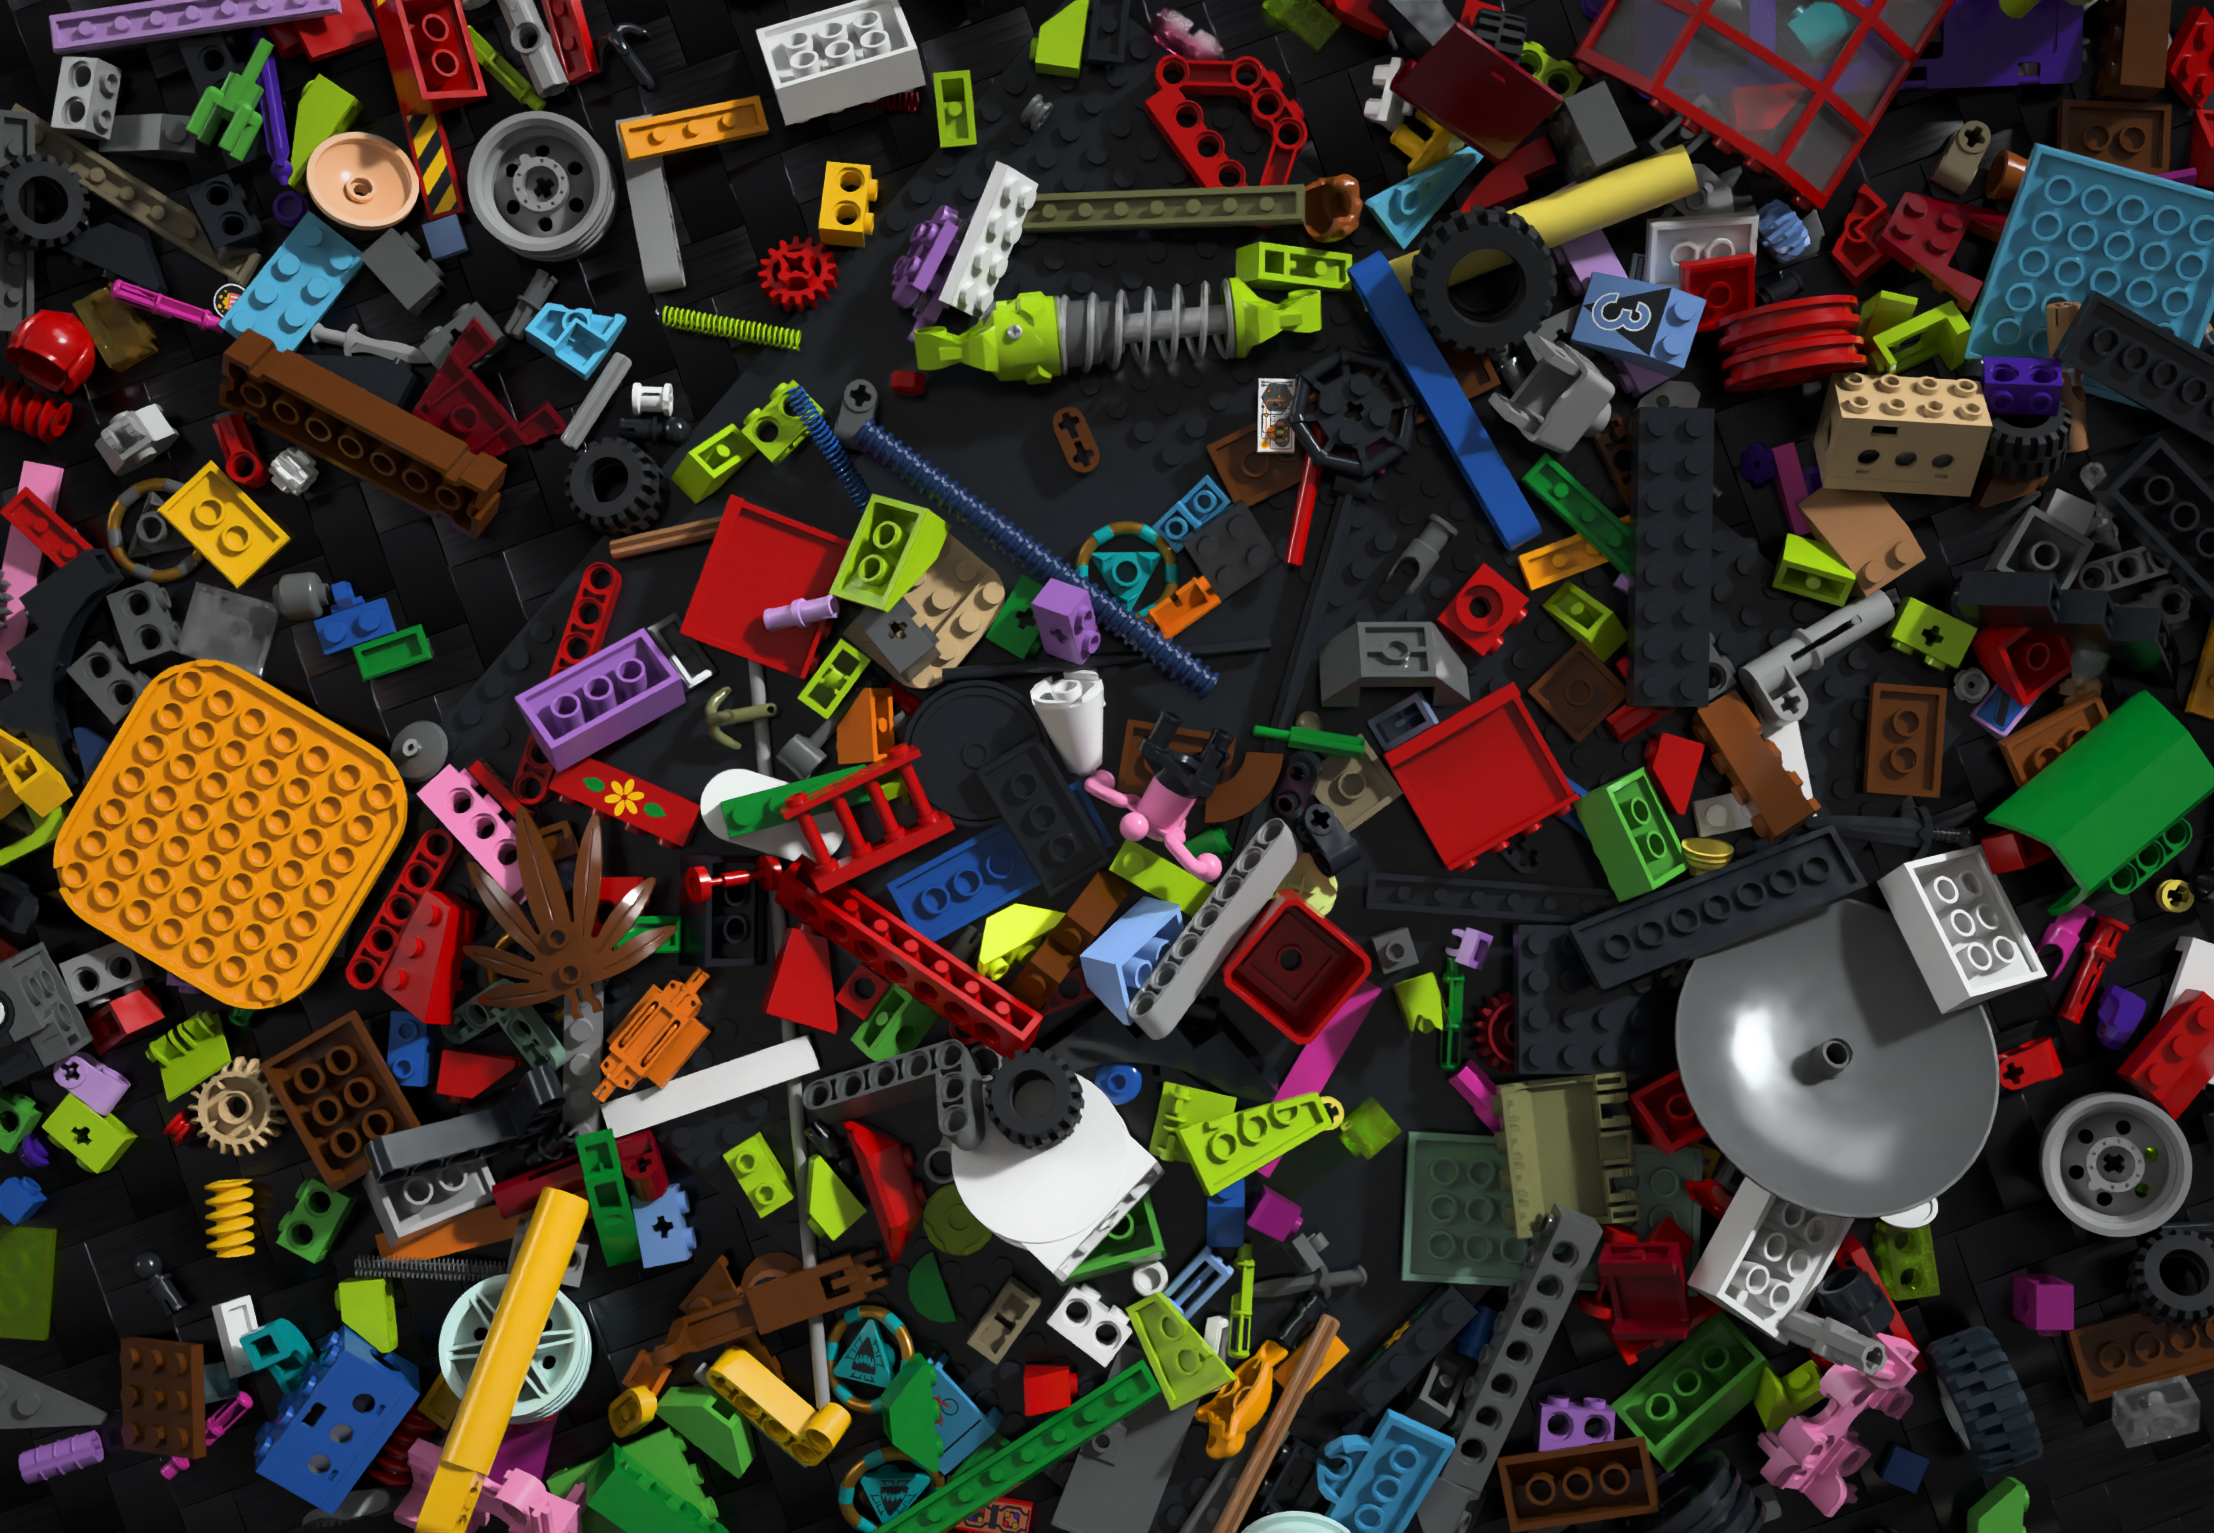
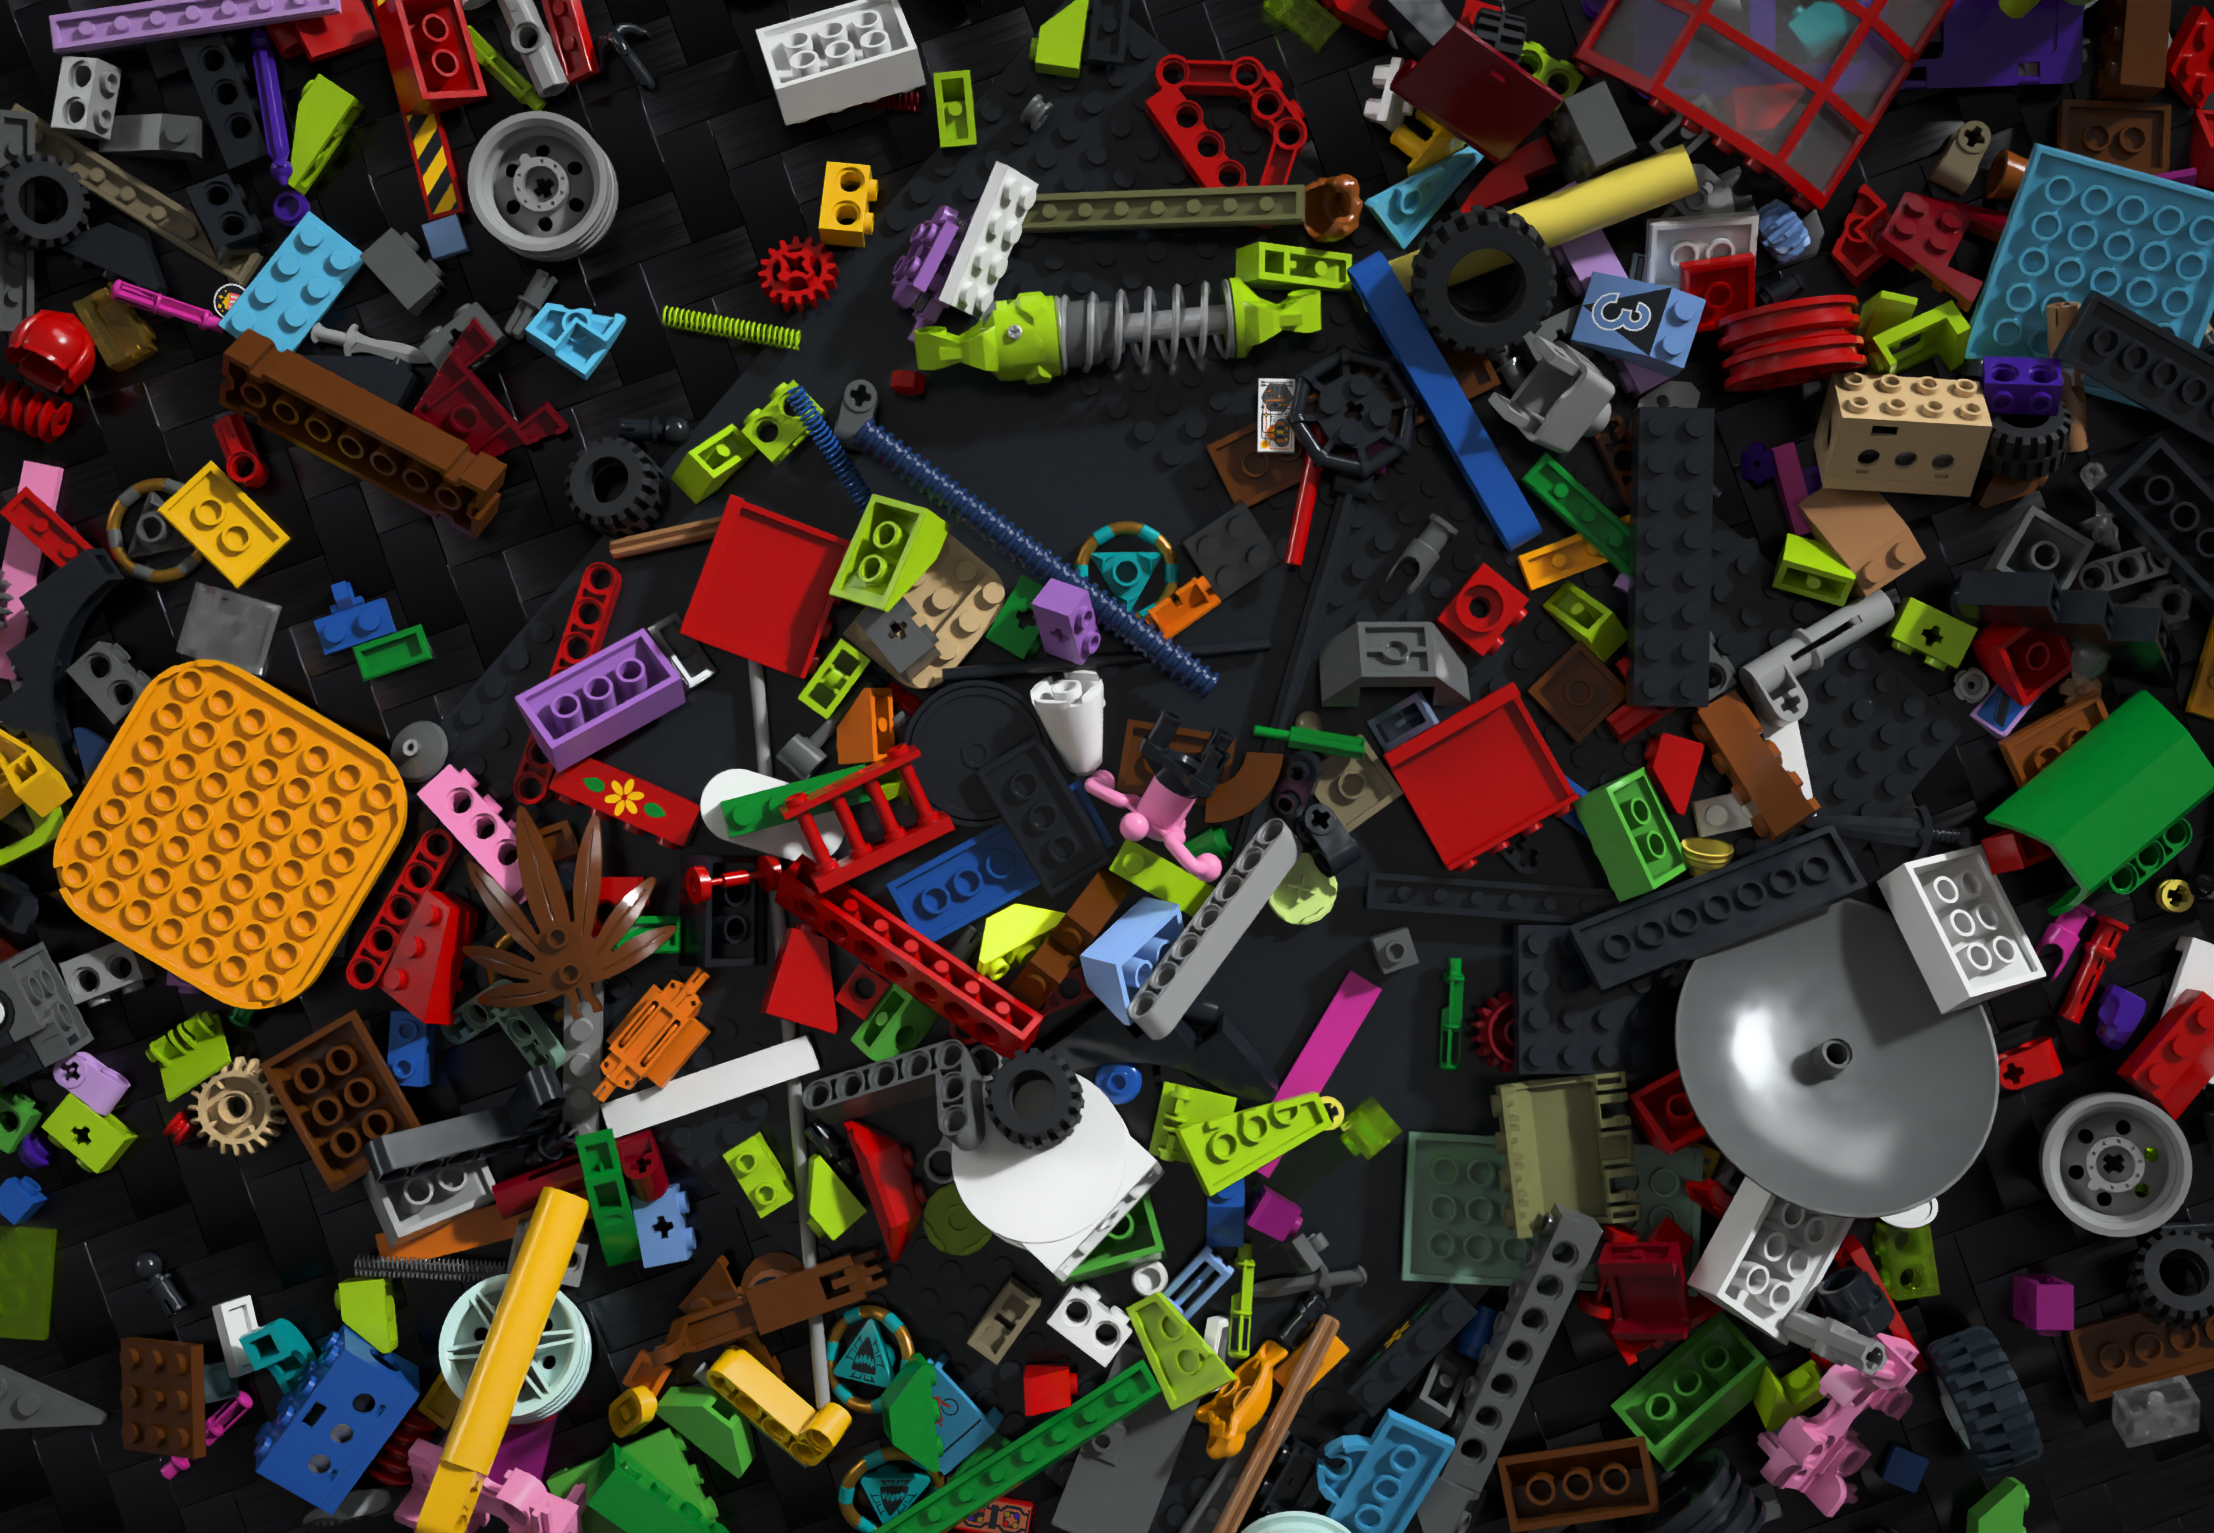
medium lavender axle [19,1430,104,1484] -> none
red slope [85,985,165,1056] -> none
light grey hinge [94,403,180,476] -> none
dark grey brick [106,581,183,667] -> none
bright green plant [185,38,274,162] -> none
yellow piece [204,1179,255,1258] -> none
white gear [268,447,319,496] -> none
dark grey head [273,572,331,621] -> none
bright green brick [276,1174,360,1264] -> none
light nougat dish [306,132,419,230] -> none
red slope [436,1047,523,1104] -> none
red tile [469,760,536,819] -> none
light grey axle [560,352,632,450] -> none
light grey beam [616,114,686,294] -> none
light orange plate [617,95,769,163] -> none
white bush [632,383,673,416] -> none
olive piece [704,686,778,749] -> none
lavender pin [763,594,839,632] -> none
green tile [908,1250,957,1323] -> none
reddish brown beam [1053,407,1100,475] -> none
clear pink hinge [1149,7,1225,60] -> none
dark azure slope [1152,474,1232,553] -> none
red plate [1220,888,1371,1045] -> none
lime piece [1392,972,1453,1040] -> none
medium lavender tile [1445,927,1493,971] -> none
dark pink piece [1447,1059,1500,1134] -> none
medium lavender brick [1533,1395,1616,1451] -> none
reddish brown plate [1863,683,1947,798] -> none
light grey brick [2038,488,2097,537] -> none

